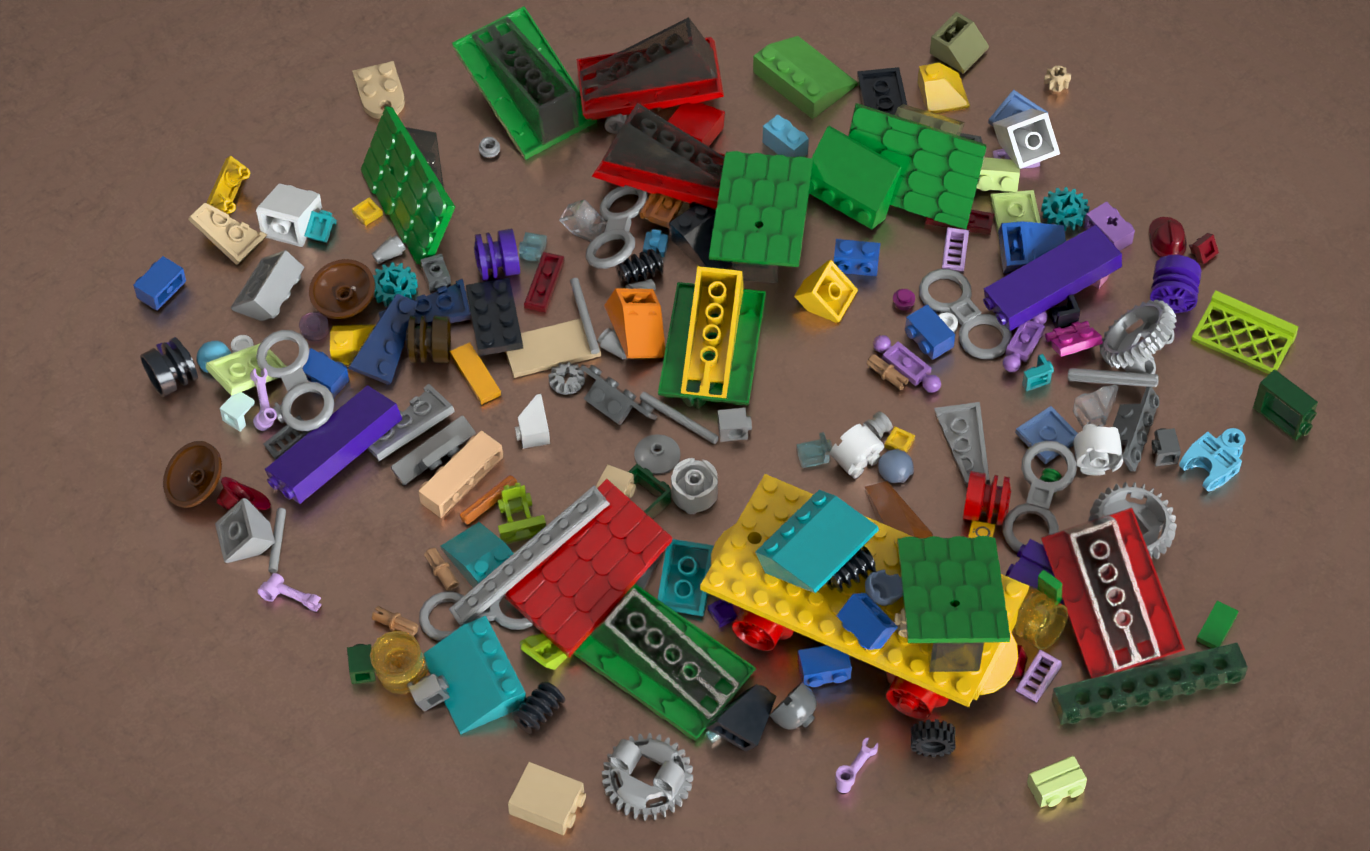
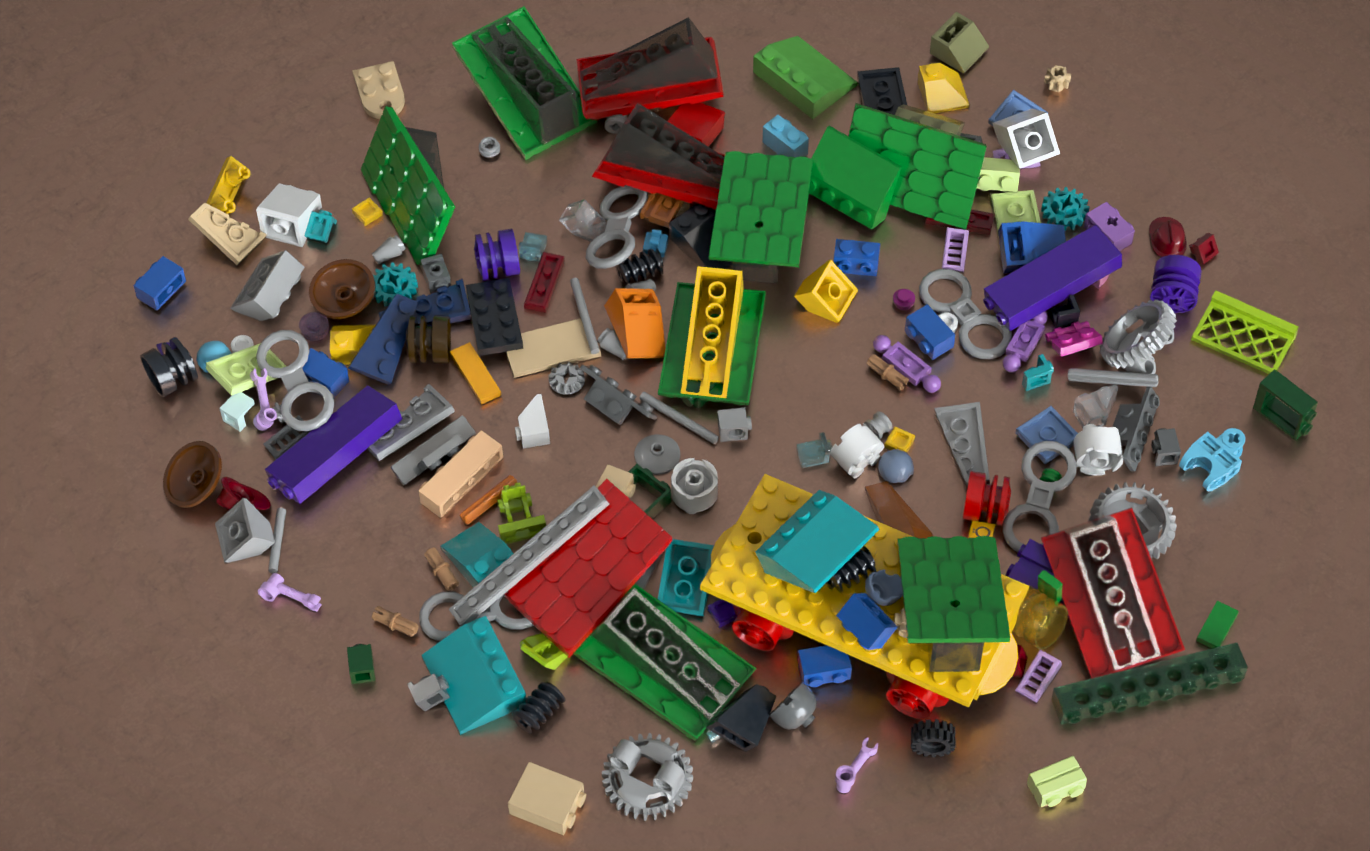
clear yellow wheel [370,631,428,694] -> none

